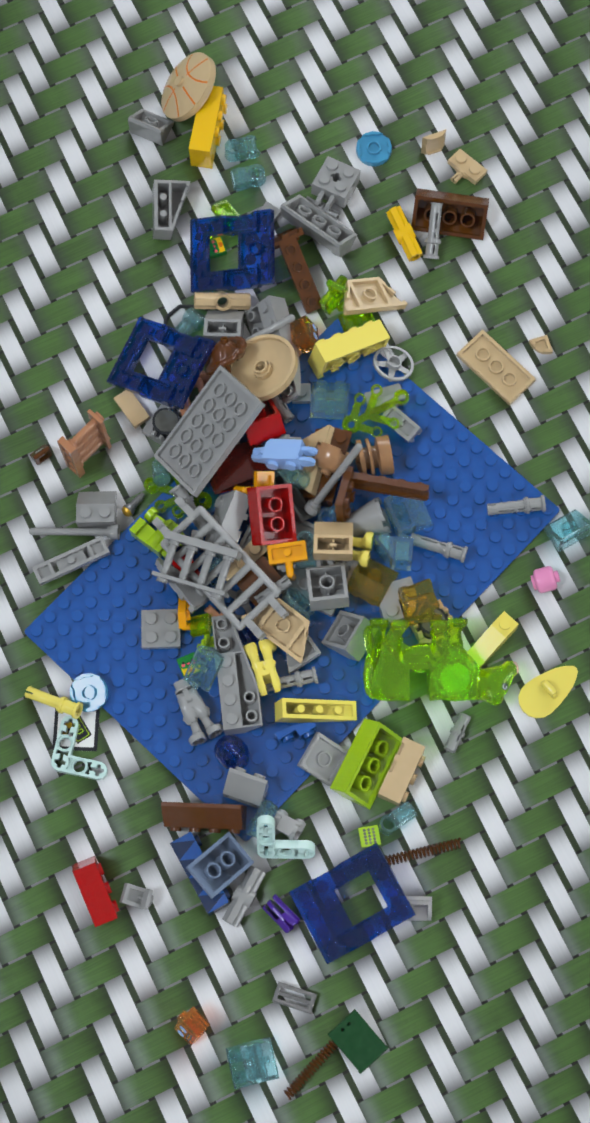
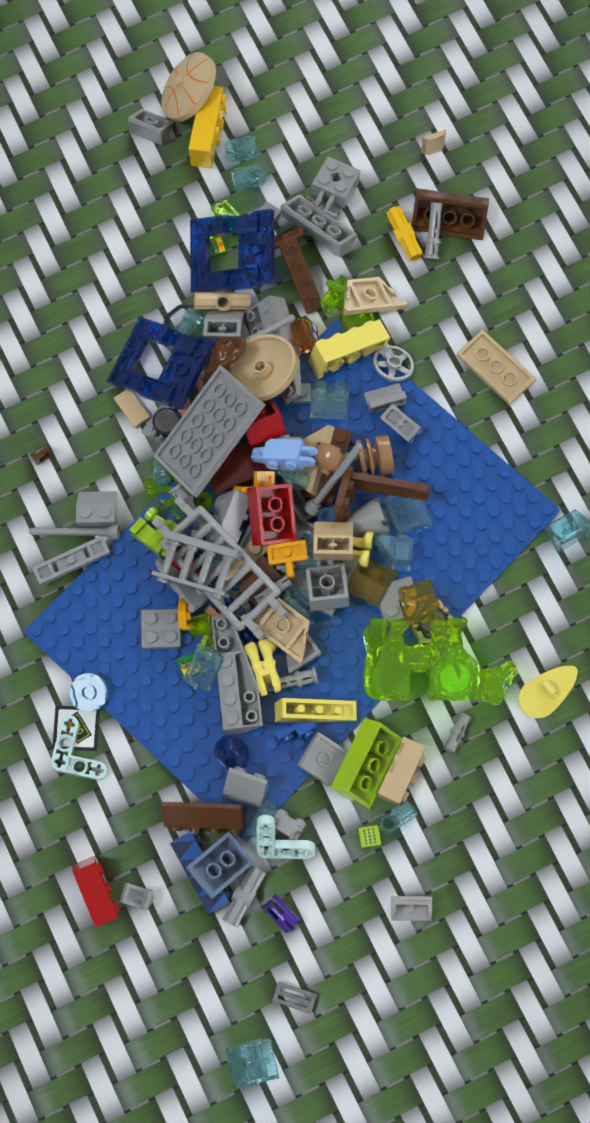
light yellow pin [25,686,83,719] -> none
nougat fence [57,409,112,478] -> none
flat silver piece [122,492,146,517] -> none
light grey wedge [152,179,190,240] -> none
light grey piece [173,677,224,746] -> none
clear orange head [174,1006,210,1046] -> none
light grey pin [272,395,295,423] -> none
reddish brown piece [284,1022,350,1100] -> none
clear blue piece [289,843,416,964] -> none
light grey slope [321,610,378,662] -> none
dark green container [328,1009,388,1074] -> none
clear neon green plant [342,384,410,438] -> none
dark azure tile [356,131,392,167] -> none
reddish brown piece [365,837,461,871] -> none
light grey pin [409,533,468,563] -> none
tan plate [447,149,487,185] -> none
light yellow slope [451,611,519,684] -> none
light grey pin [487,495,546,516] -> none
tan tile [529,335,553,354] -> none
bright pink head [531,566,560,593] -> none

